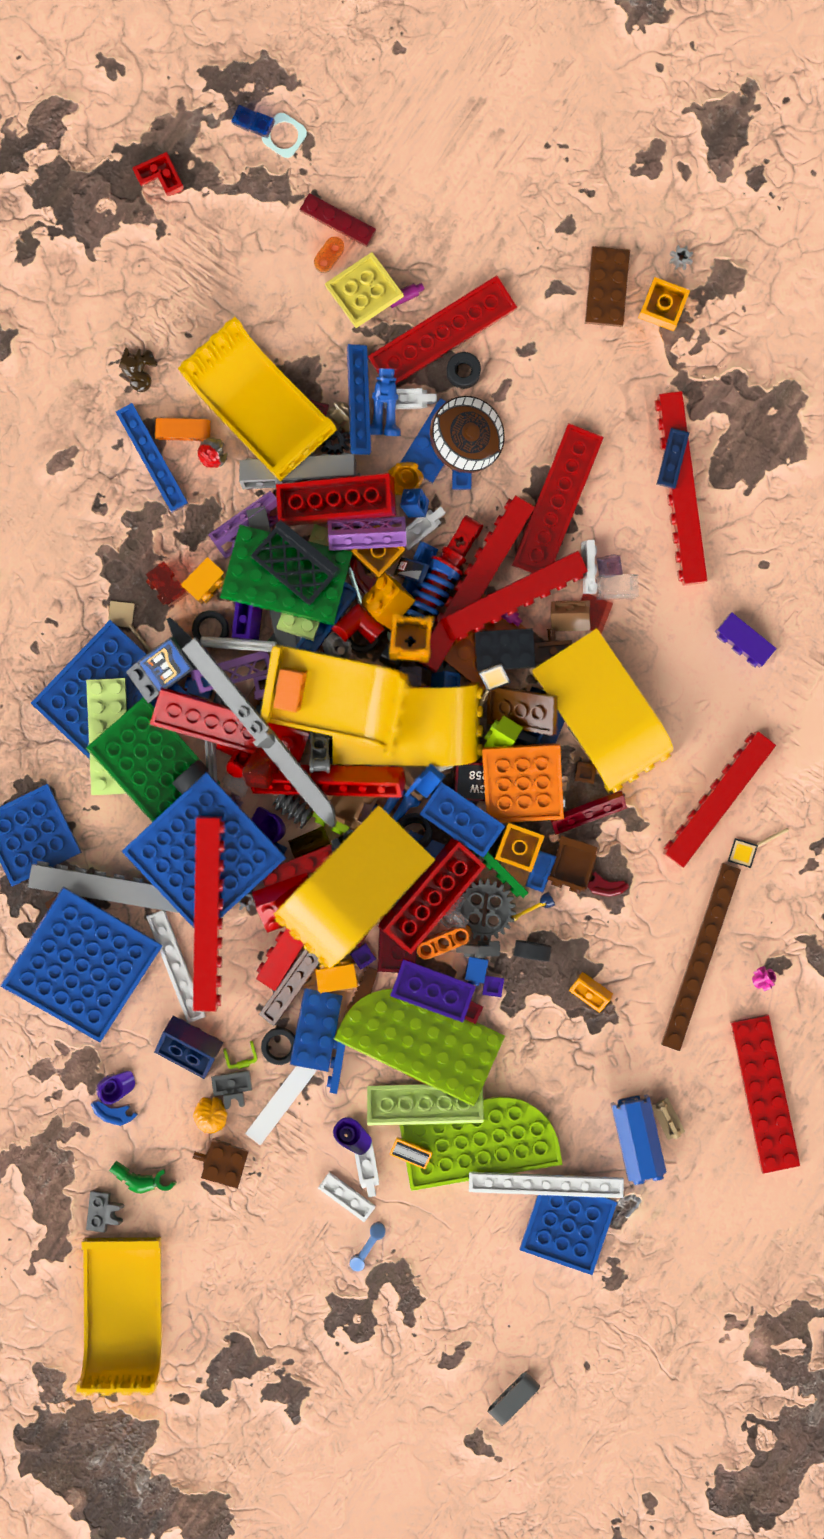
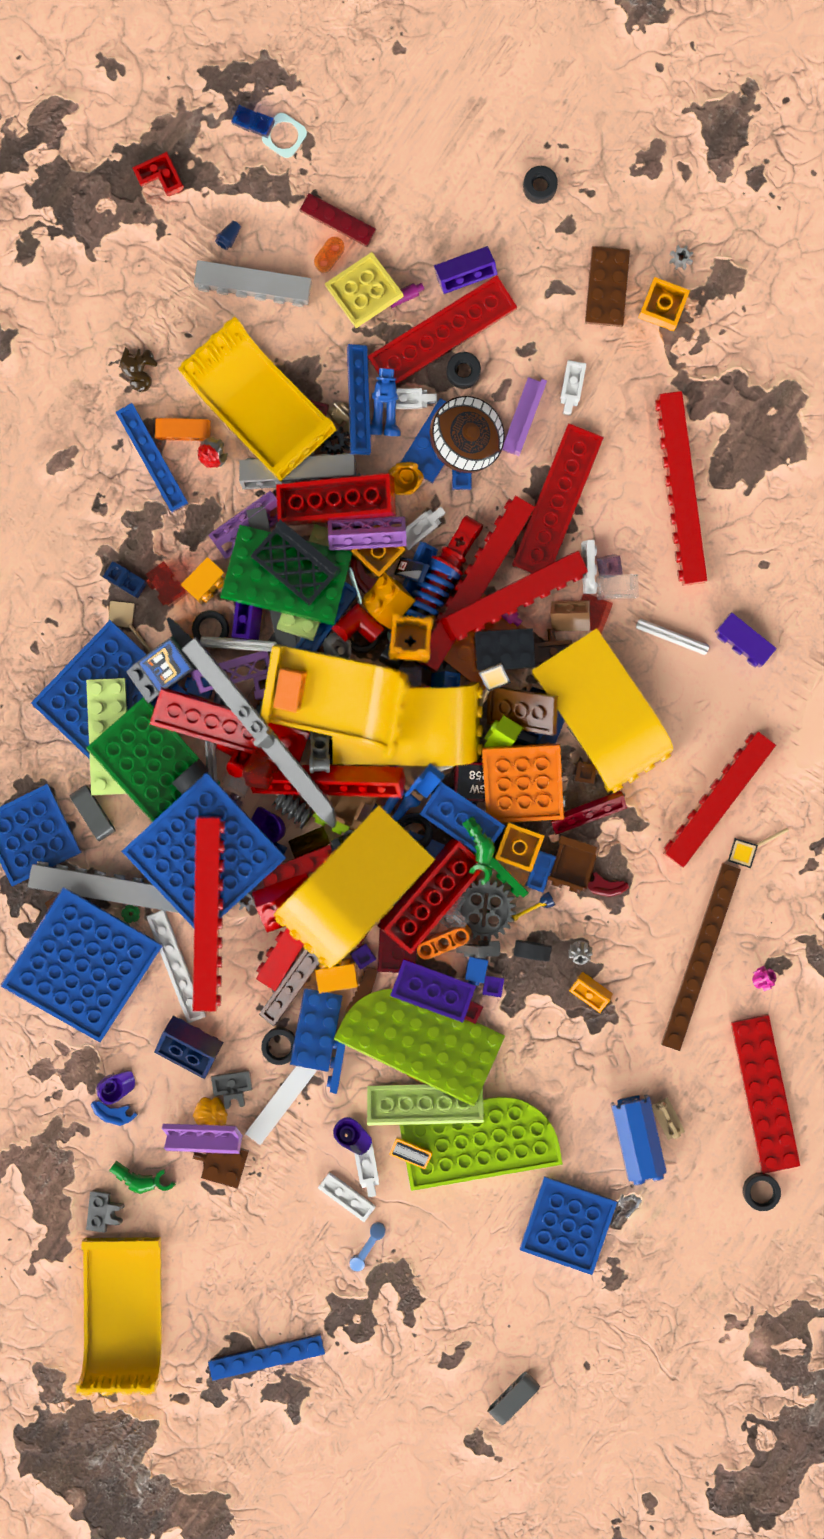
lime piece [223,1040,258,1069] -> none
blue brick [400,488,429,518] -> none
white tile [468,1172,624,1198] -> none
dark blue tile [656,428,690,489] -> none
none -> dark grey beam [70,785,116,842]
none -> dark blue slope [103,561,148,599]
none -> green plate [121,904,140,923]
none -> medium lavender fence [162,1124,243,1154]
none -> light grey brick [194,260,312,307]
none -> blue plate [208,1334,325,1381]
none -> dark blue cone [215,221,241,250]
none -> dark purple brick [434,246,498,294]
none -> green piece [462,817,495,885]
none -> medium lavender fence [502,377,547,456]
none -> black tyre [523,166,558,204]
none -> white hinge [560,360,587,416]
none -> light grey gear [568,940,593,965]
none -> white axle [636,619,709,655]
none -> black tyre [743,1173,781,1211]

